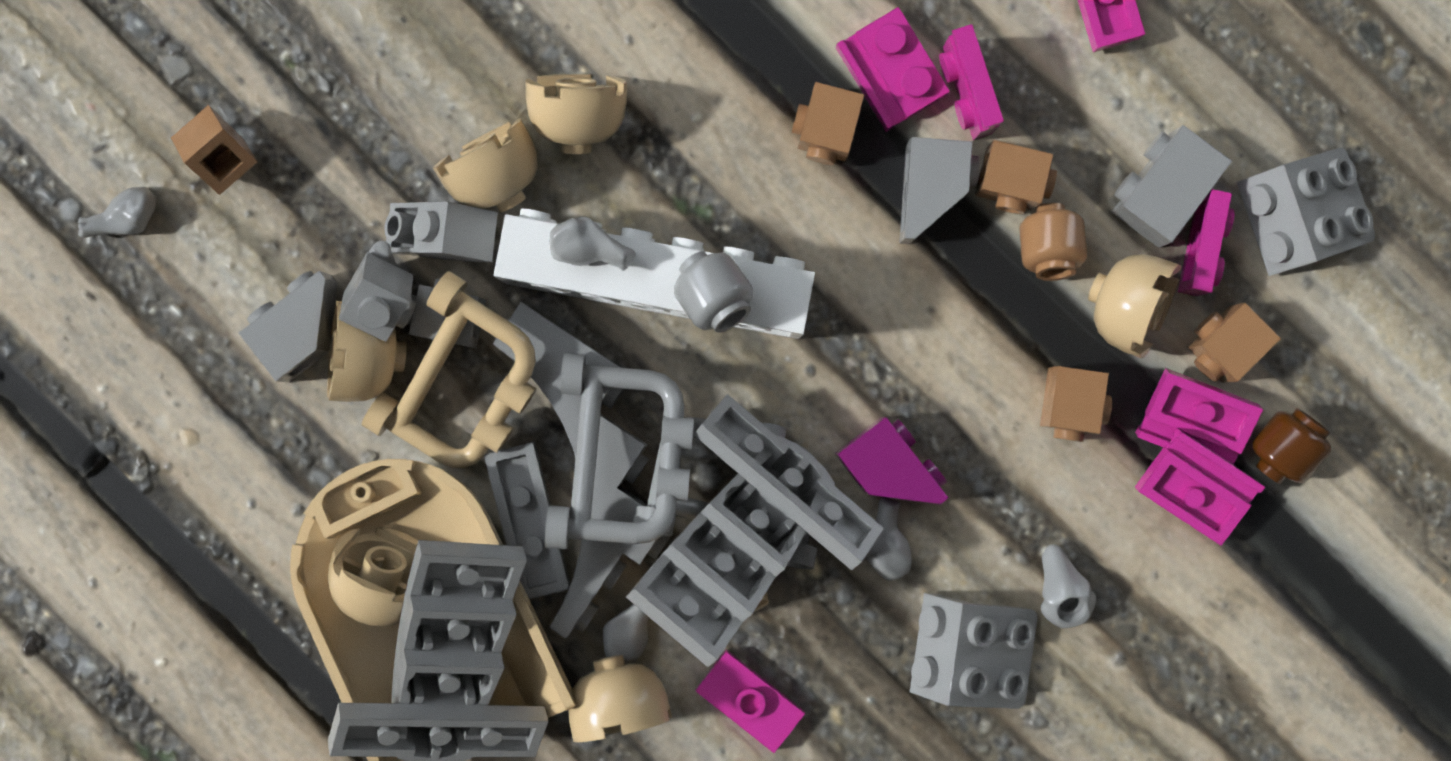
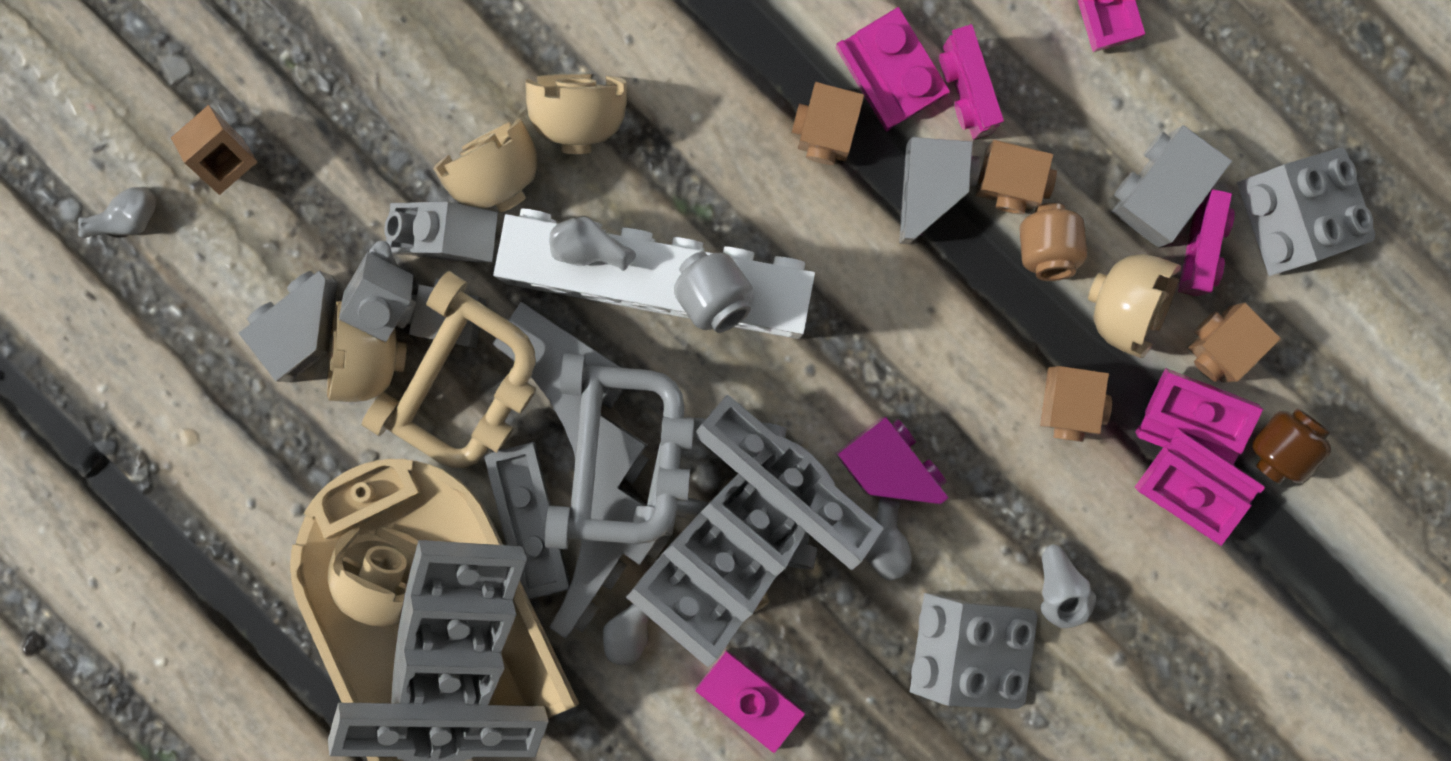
tan cylinder [568,655,672,742] -> none

